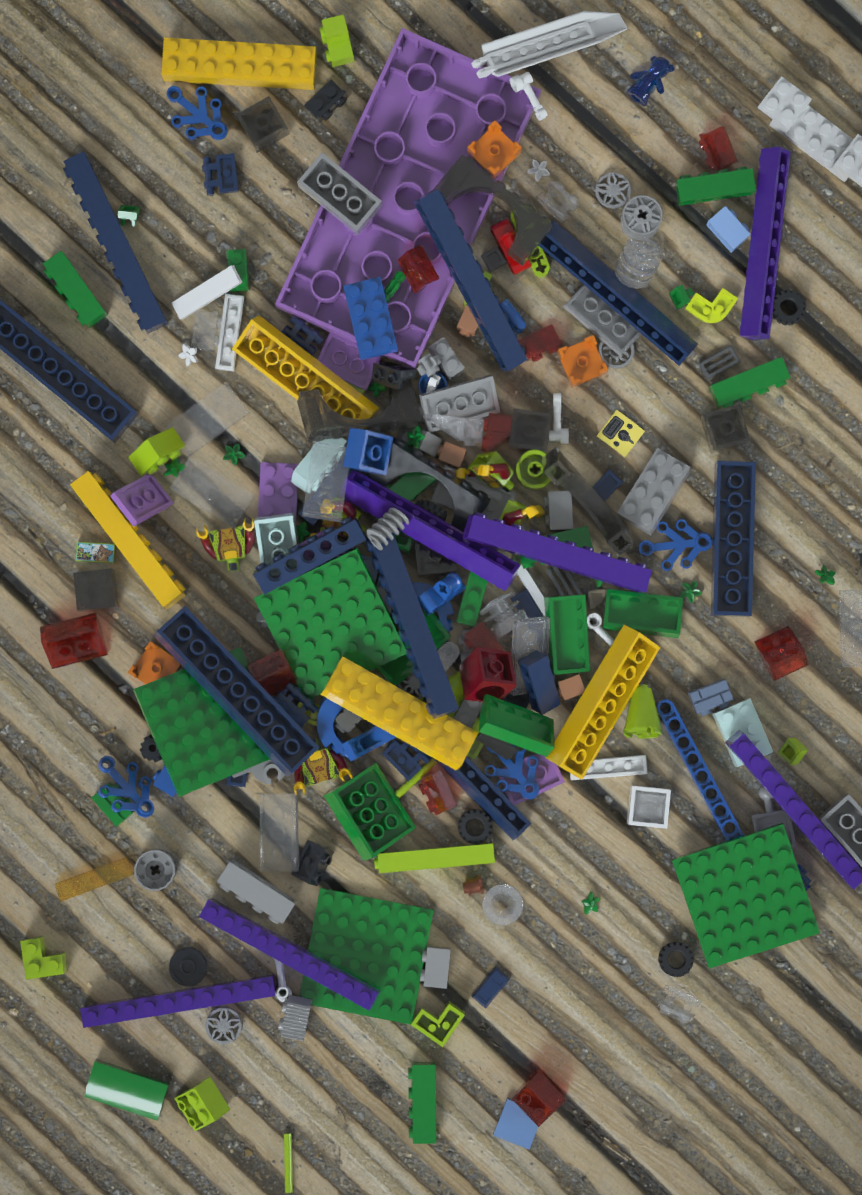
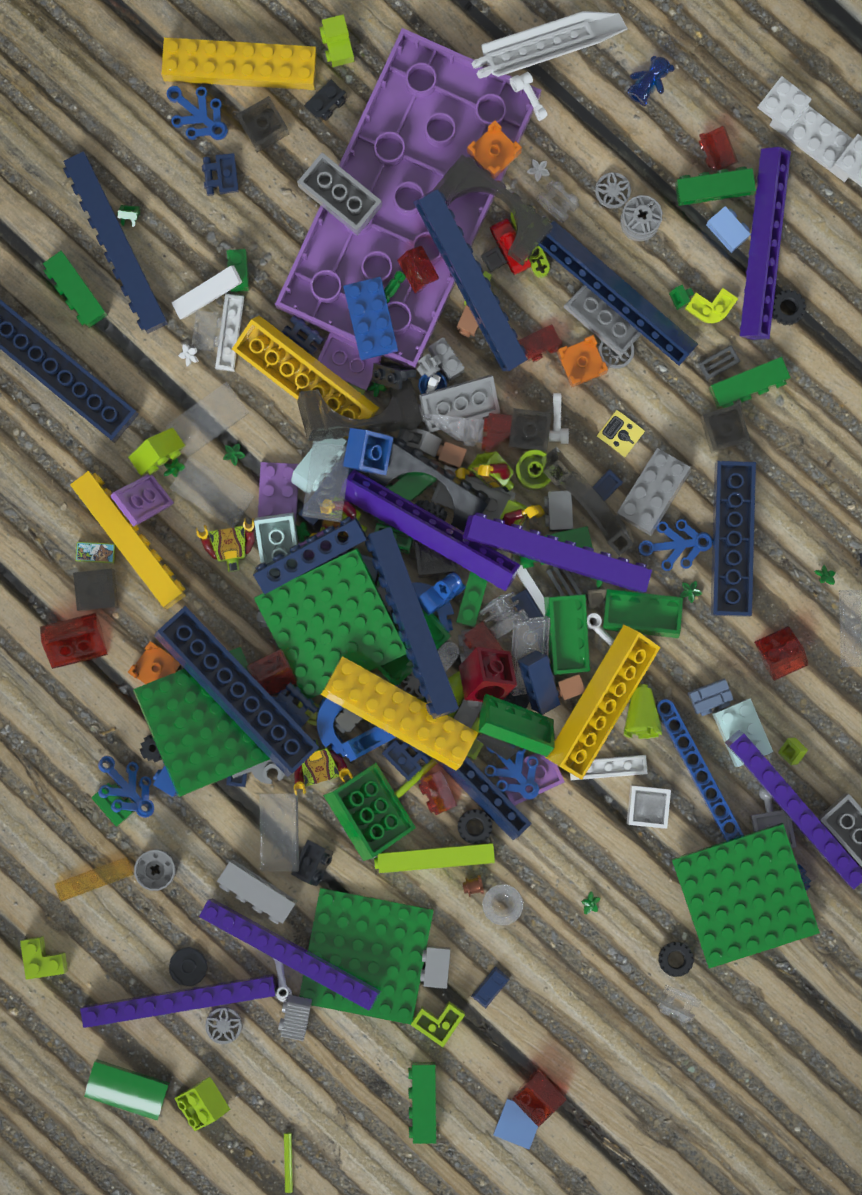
light grey piece [367,508,409,550] -> none
green plant [407,426,425,449] -> none
blue hinge [499,299,526,333] -> none
clear wheel [615,236,662,289] -> none

